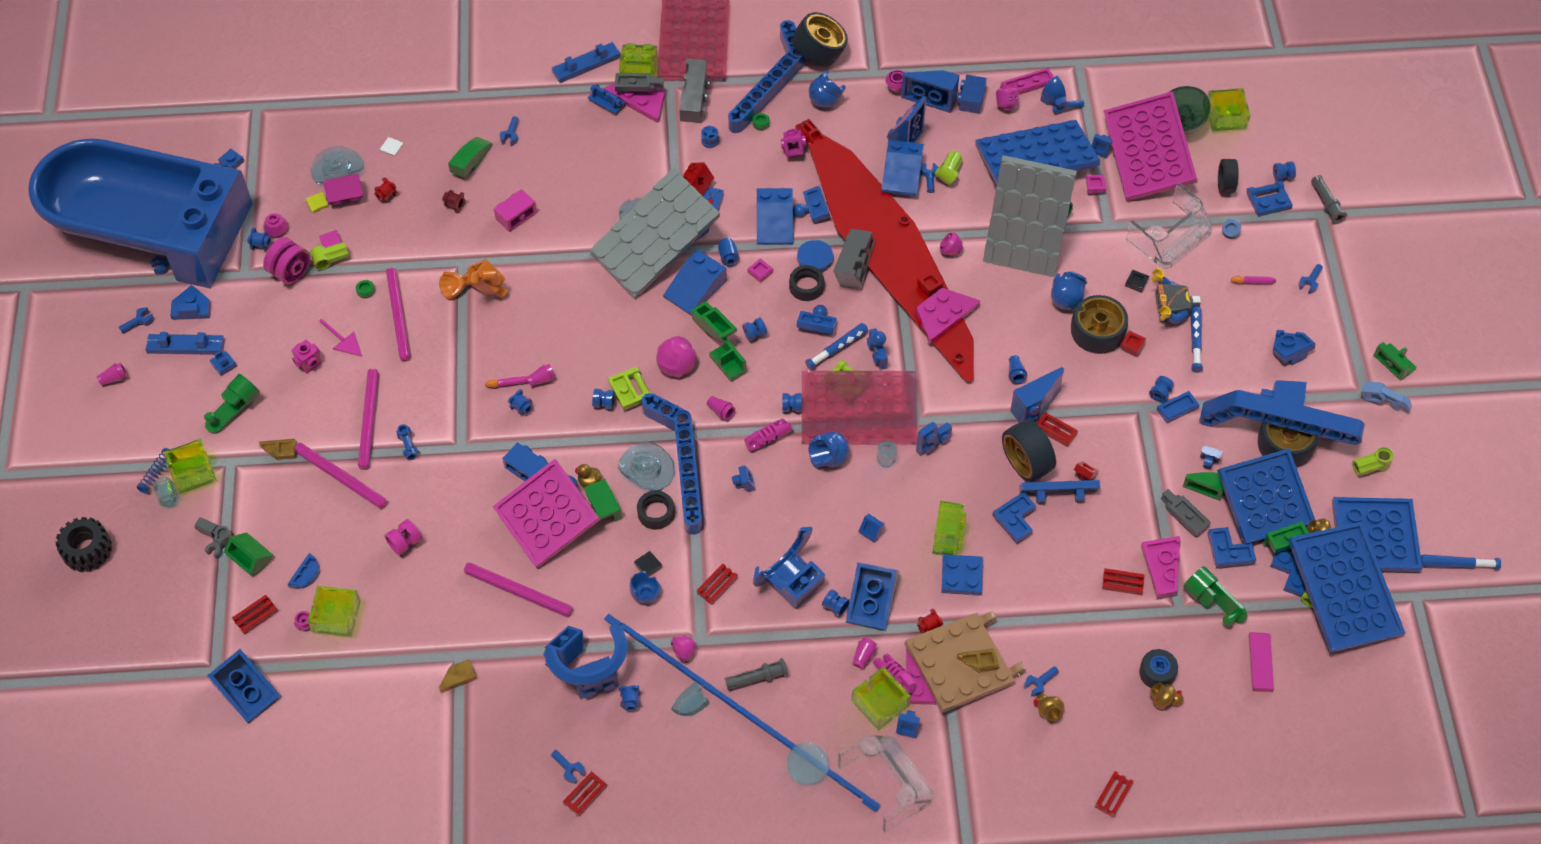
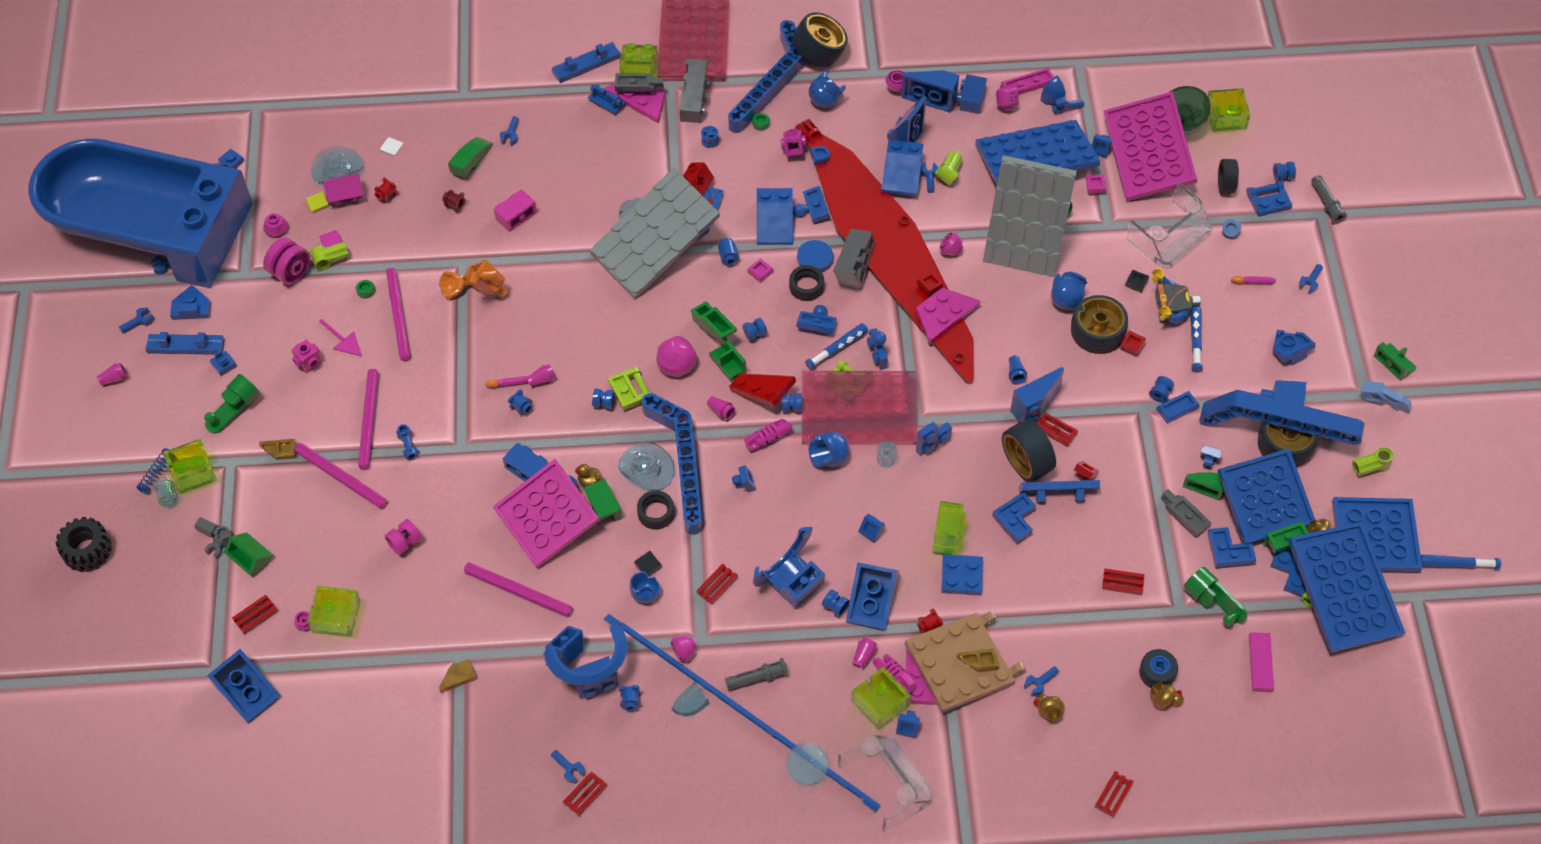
blue brick [247,228,271,250] -> none
blue tile [287,553,319,589] -> none
blue slope [663,249,727,316] -> none
dark pink wing [1141,536,1180,598] -> none
none -> red wing [729,373,797,407]
none -> blue tile [810,146,830,165]

